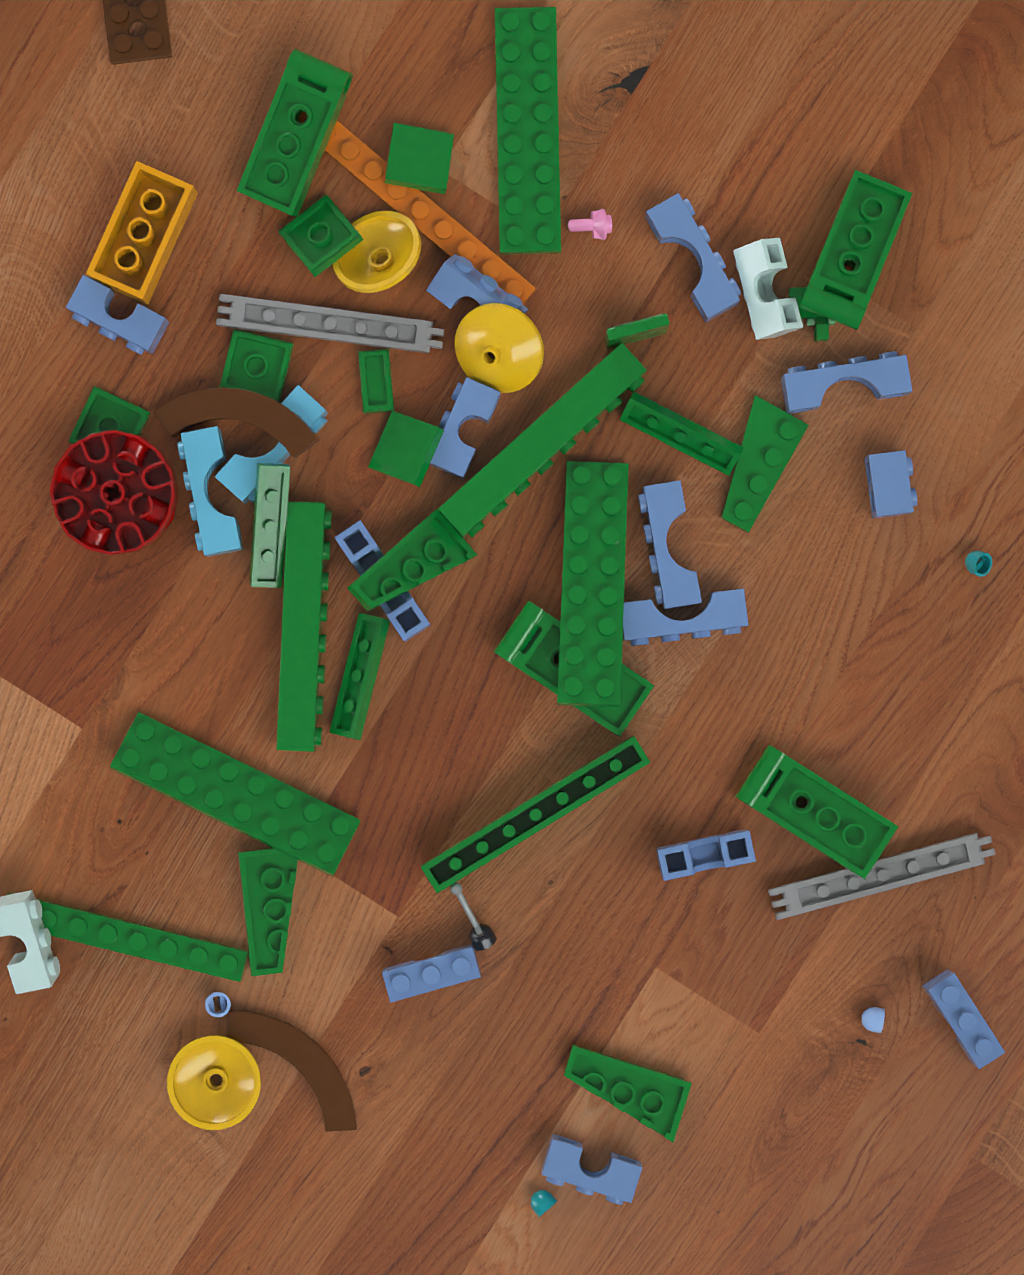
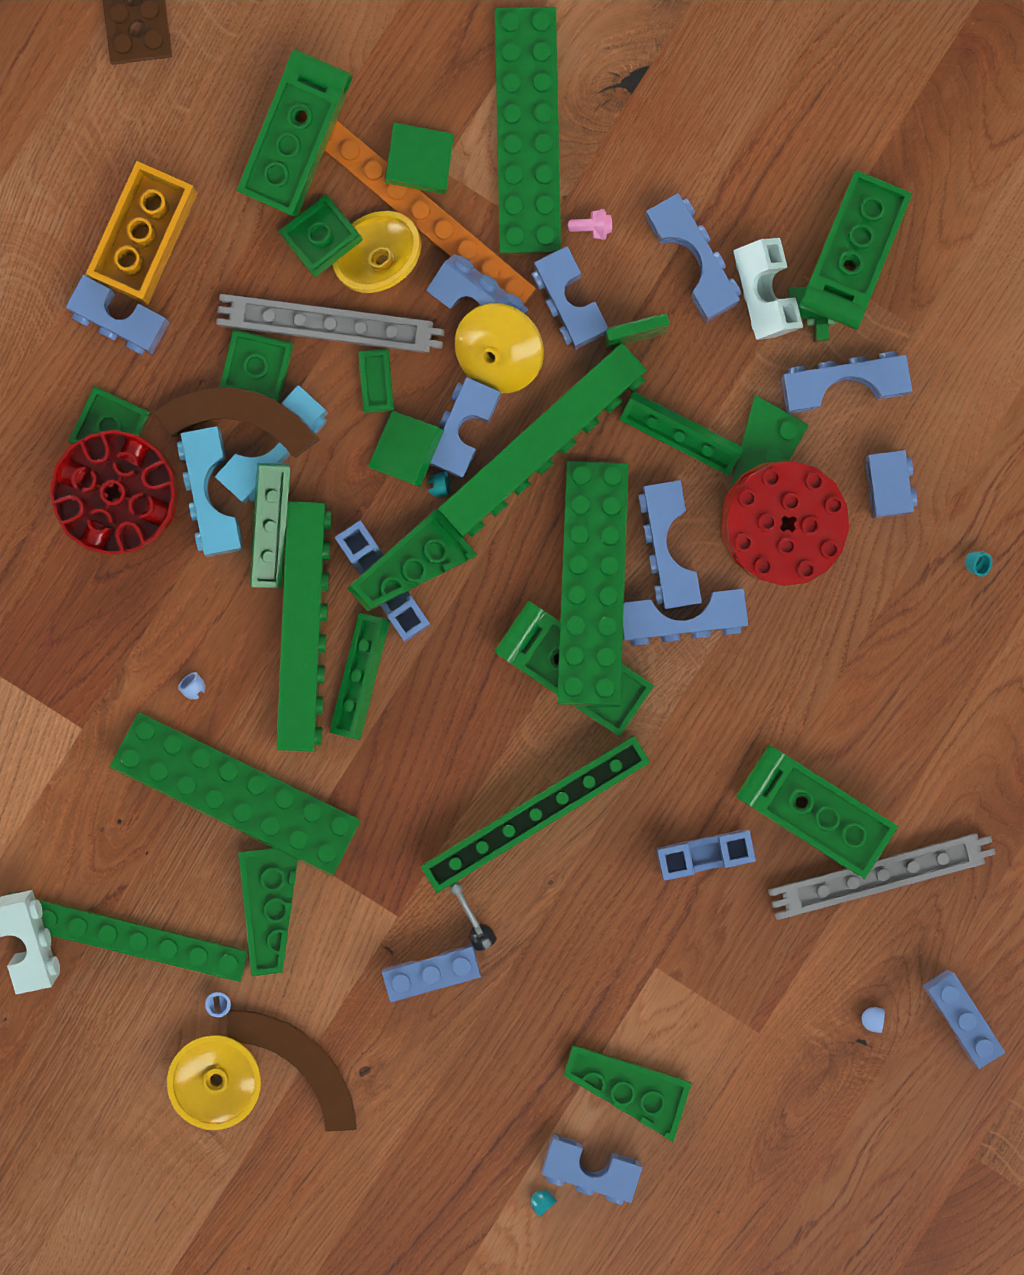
none -> light blue hinge [178,672,206,699]
none -> teal hinge [427,471,451,497]
none -> medium blue arch [531,246,608,350]
none -> red brick [721,460,849,586]

